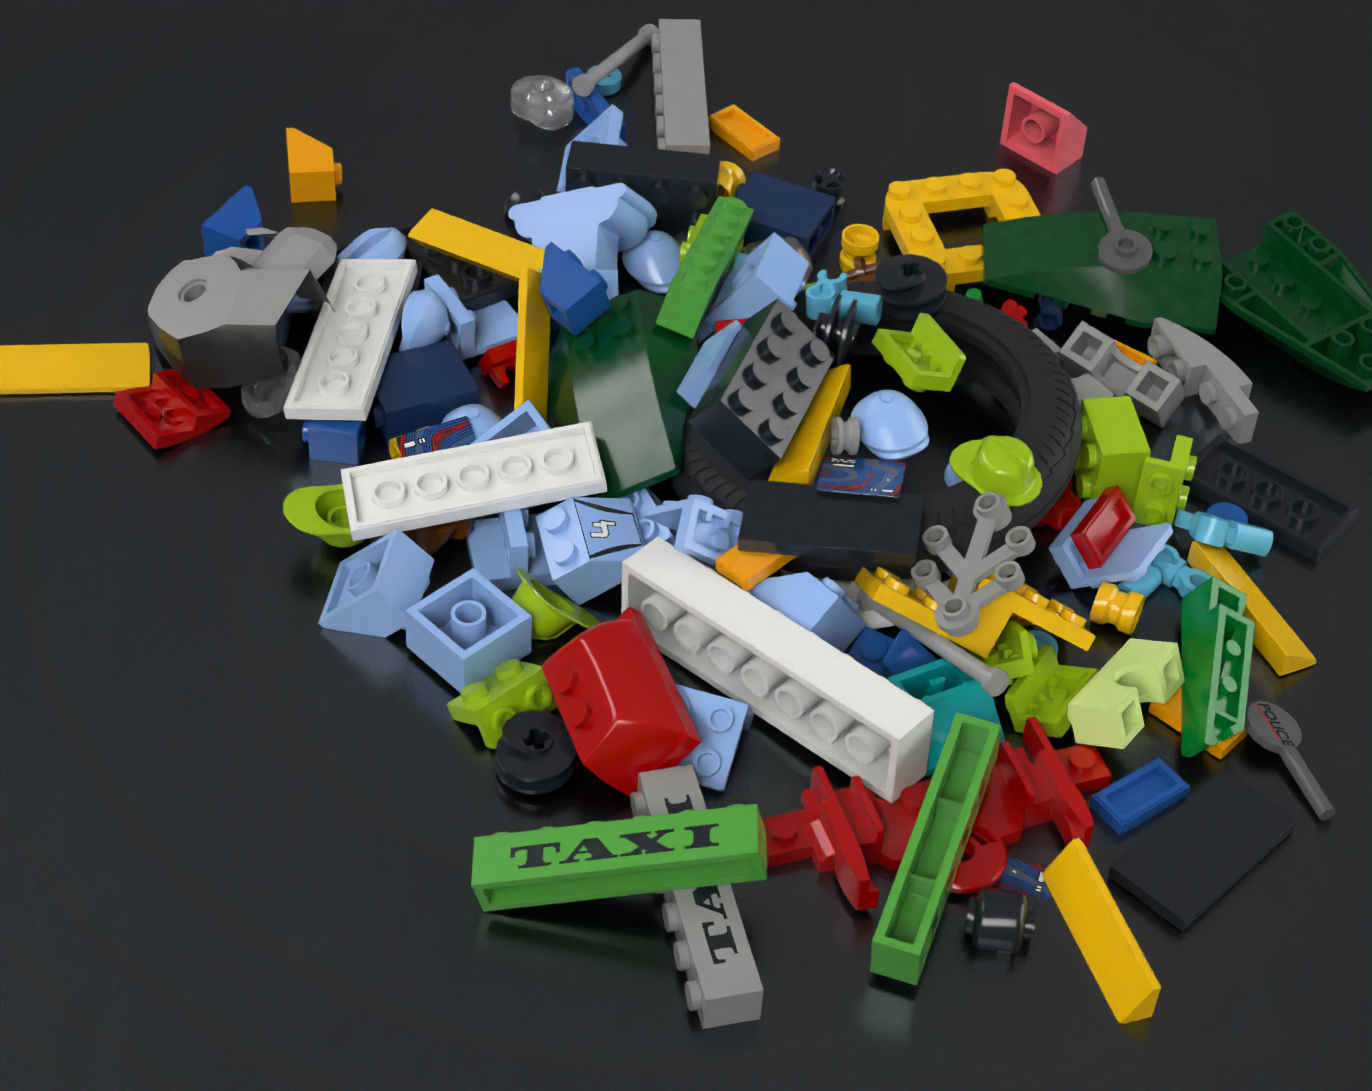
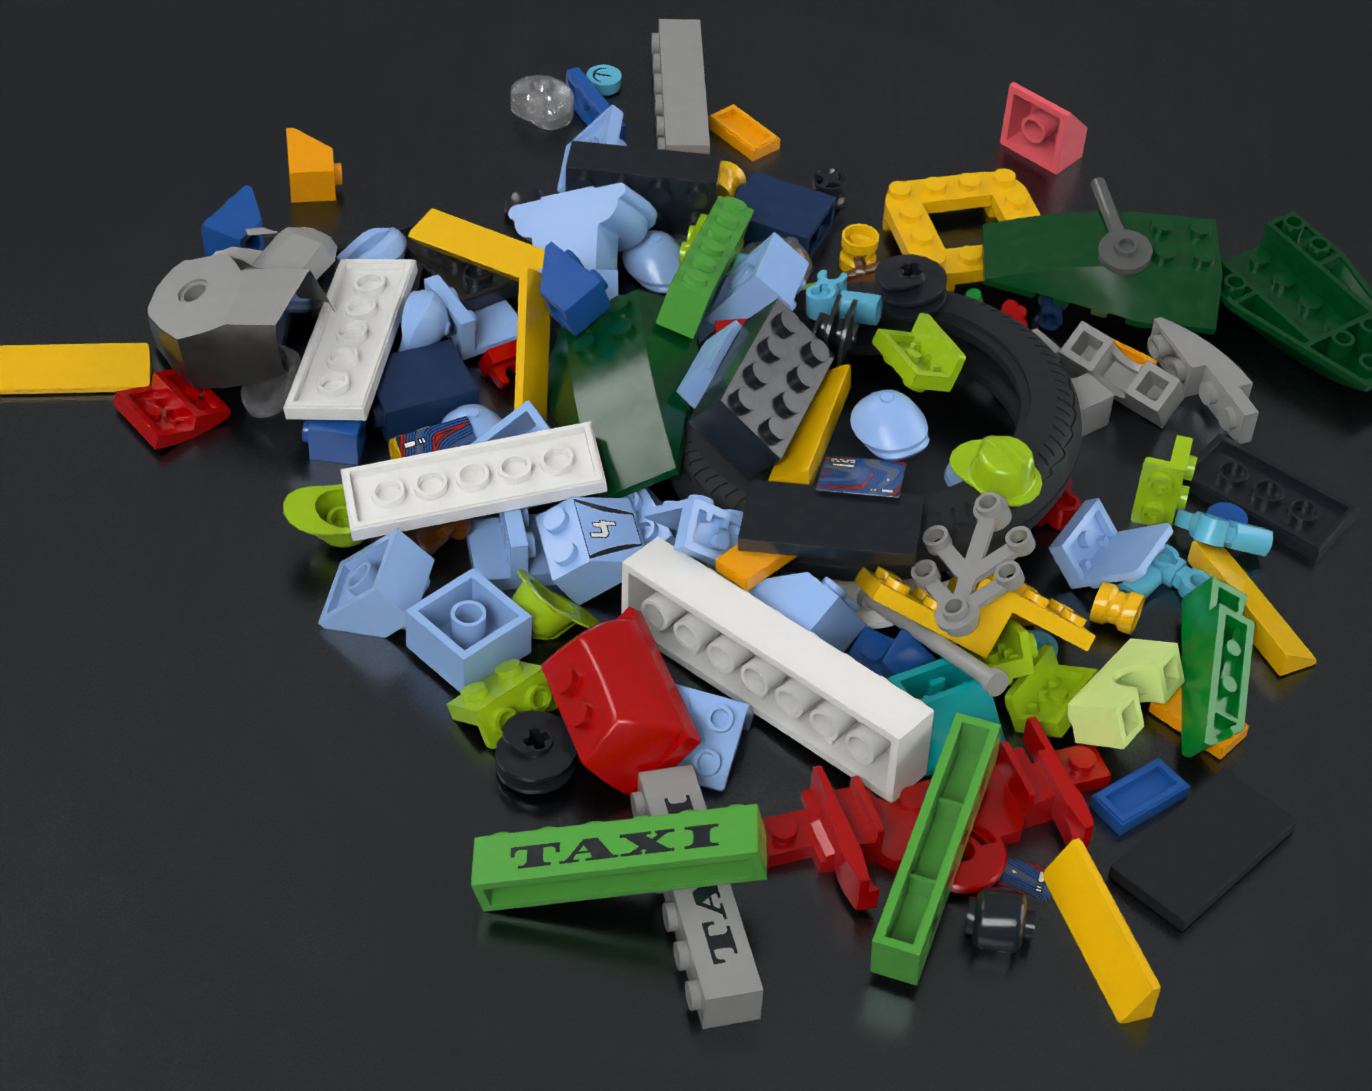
light grey bar [572,24,658,97] -> none
light grey bush [830,417,860,455] -> none
red tile [1070,485,1137,570] -> none
lime brick [1074,396,1151,510] -> none
dark grey piece [1244,701,1336,821] -> none

